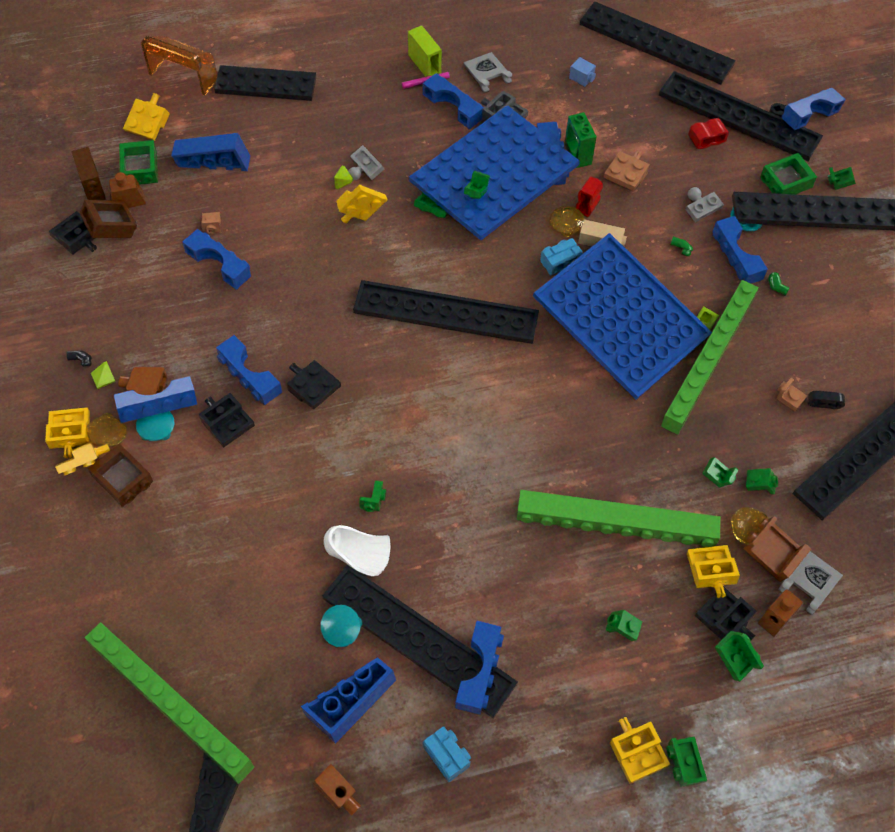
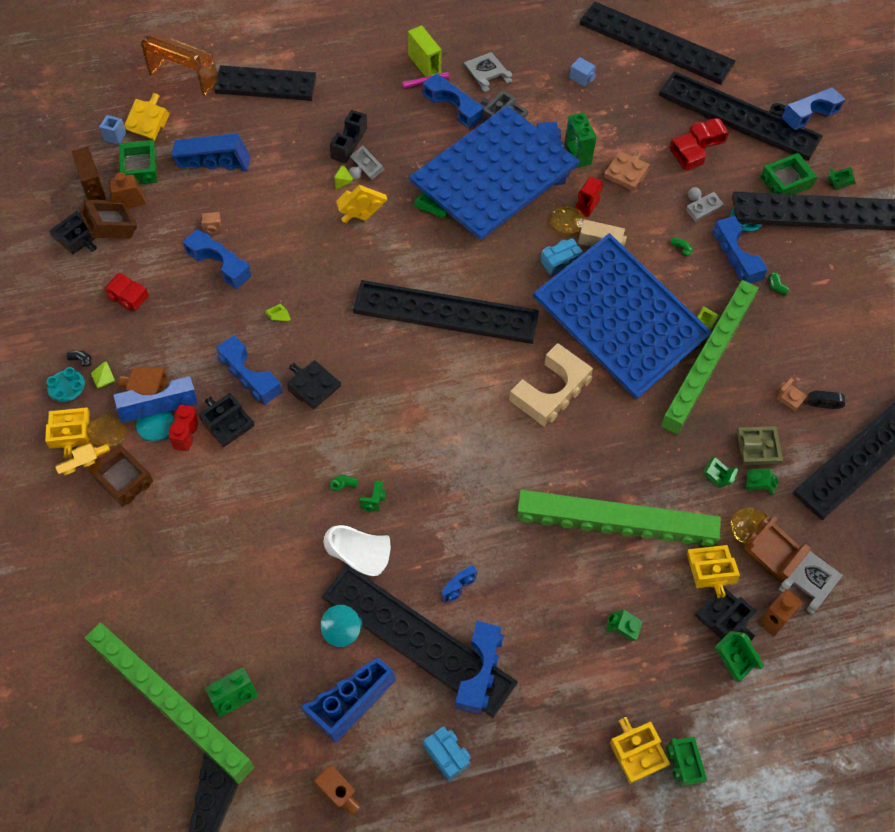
green bracket [464,171,490,199] -> none
none -> teal dish [46,367,85,402]
none -> medium blue brick [99,115,126,145]
none -> red brick [104,273,149,311]
none -> red brick [169,405,198,451]
none -> green bracket [204,667,258,717]
none -> lime slope [265,304,291,321]
none -> green arm [329,475,359,491]
none -> black arch [330,109,367,163]
none -> blue slope [441,565,477,603]
none -> tan arch [509,343,593,427]
none -> red brick [669,133,706,171]
none -> olive plate [737,426,783,465]

